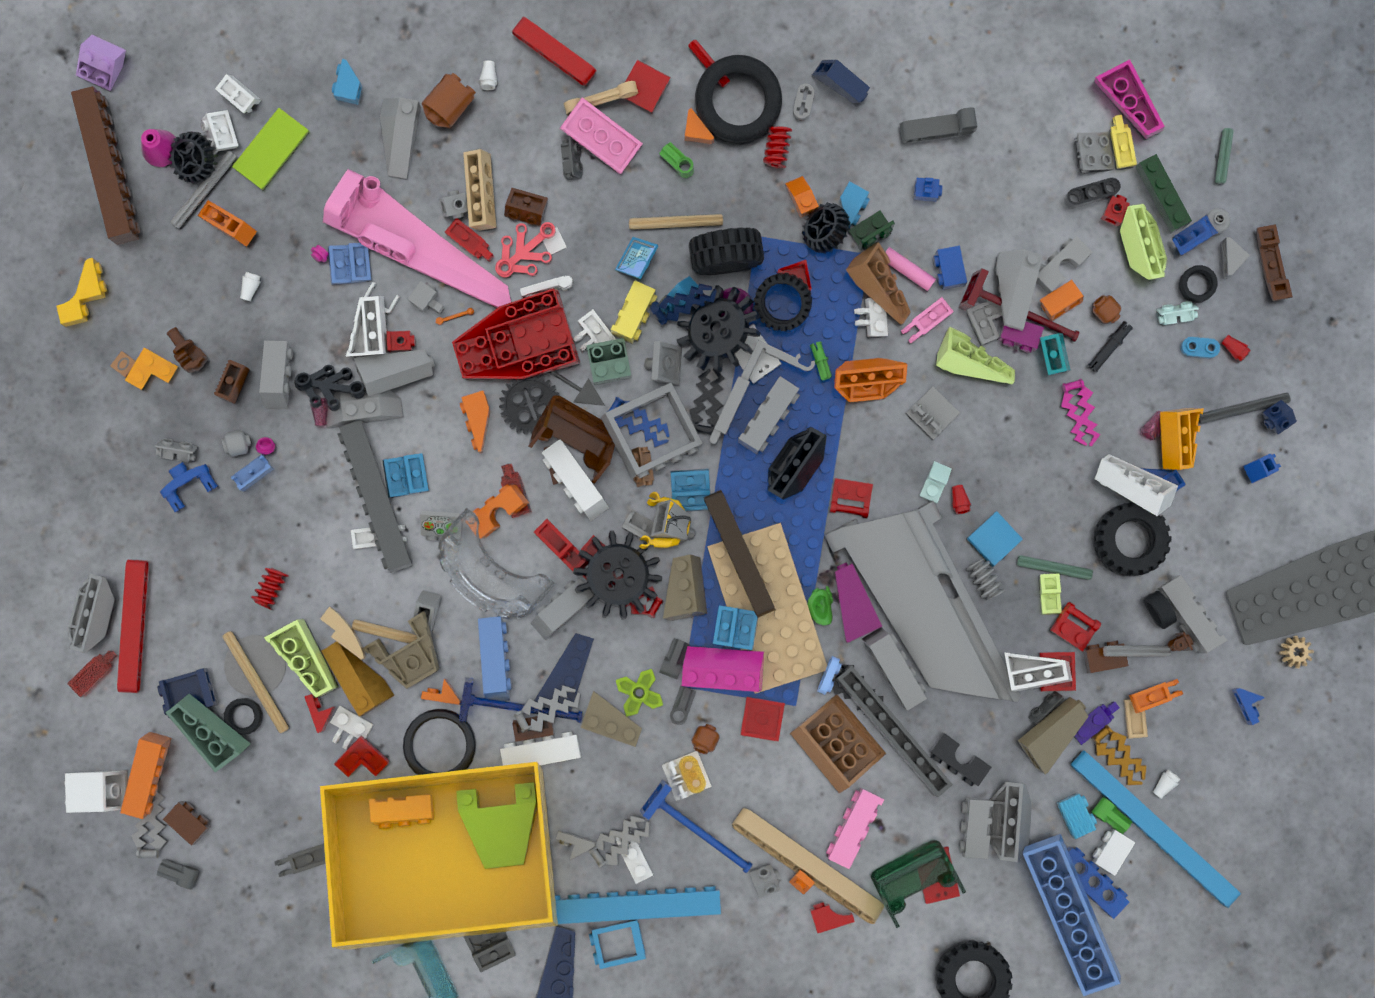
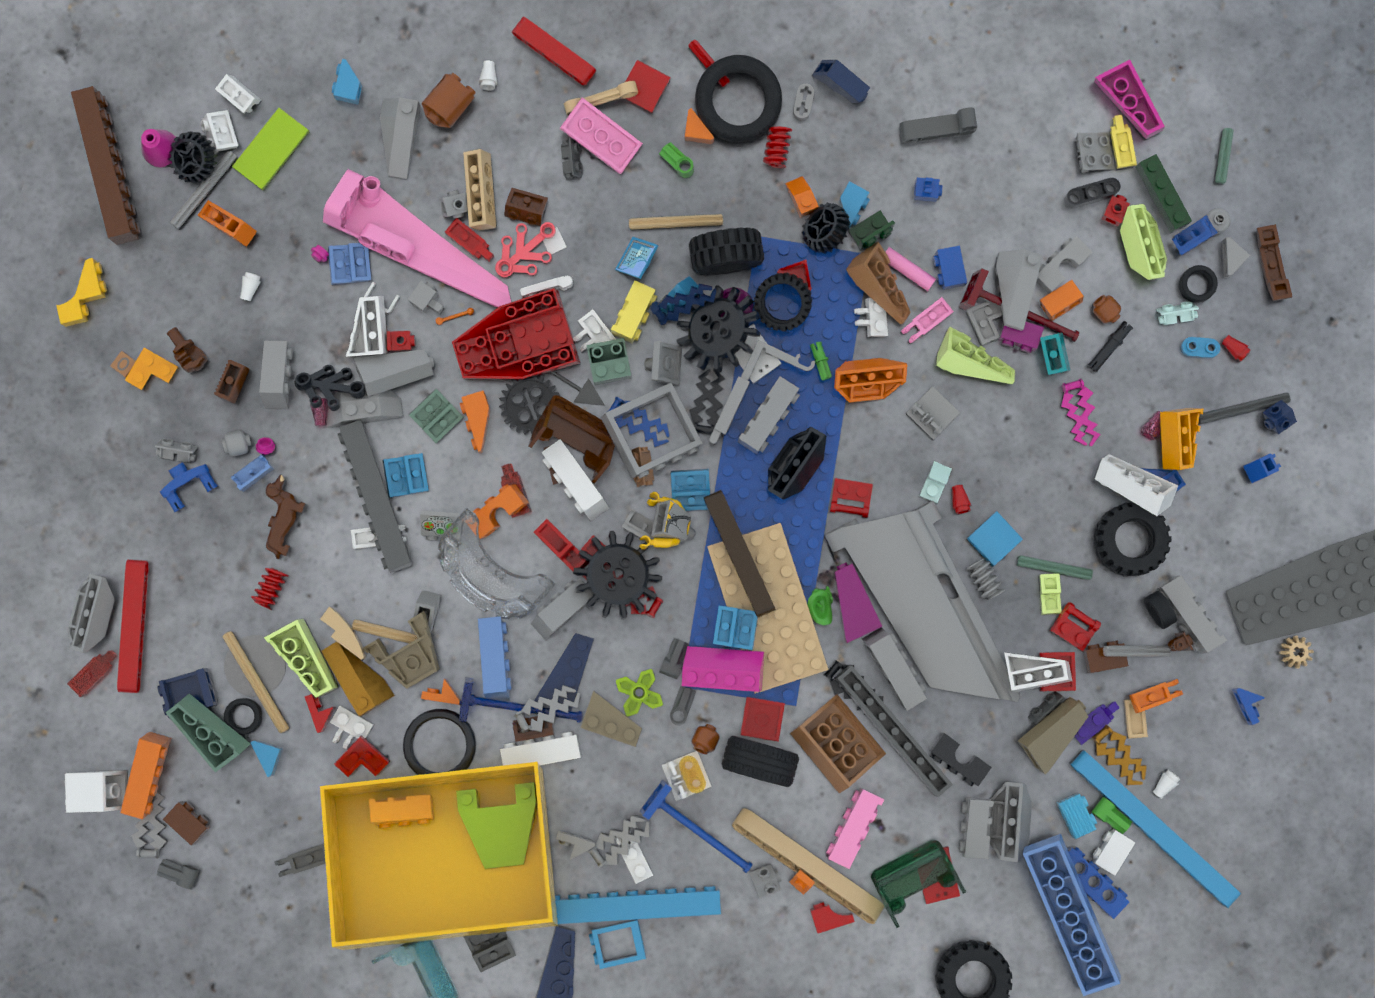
lavender slope [76,35,126,91] -> none
dark tan wedge [663,555,707,621] -> none
light blue plate [817,656,842,695] -> none
none -> dark azure slope [250,740,283,777]
none -> reddish brown animal [265,474,305,559]
none -> sand green slope [408,389,463,443]
none -> black tyre [721,735,799,787]

